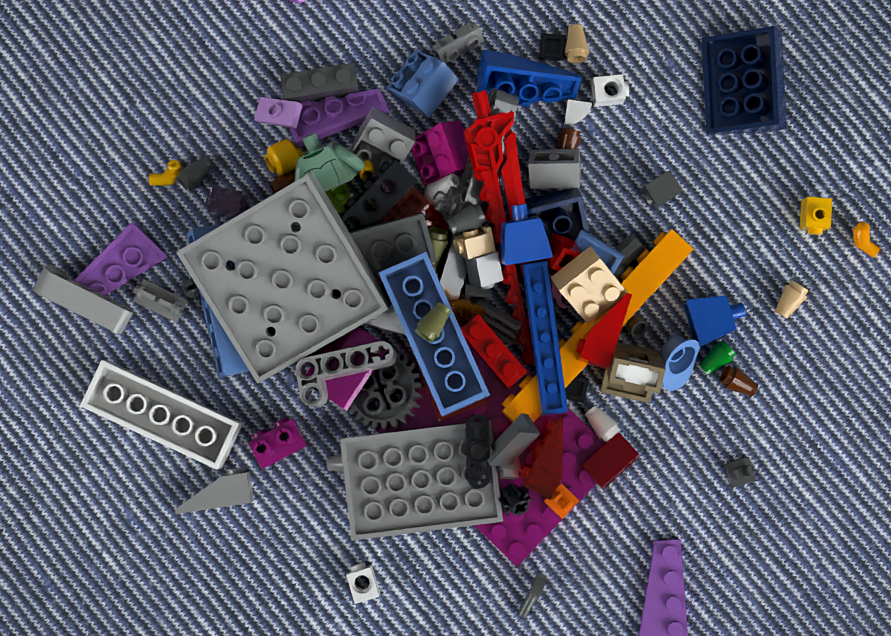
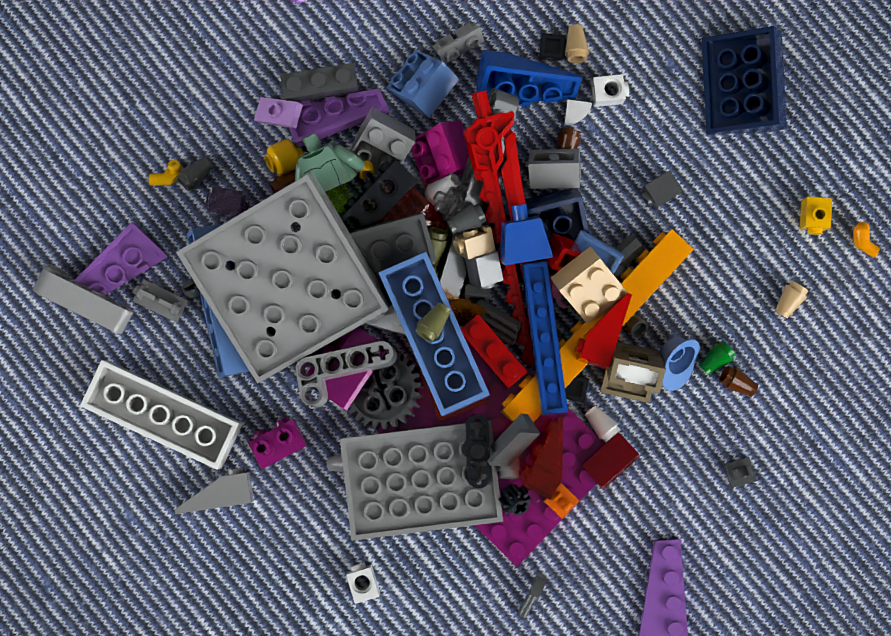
blue torso [682,296,746,346] -> none

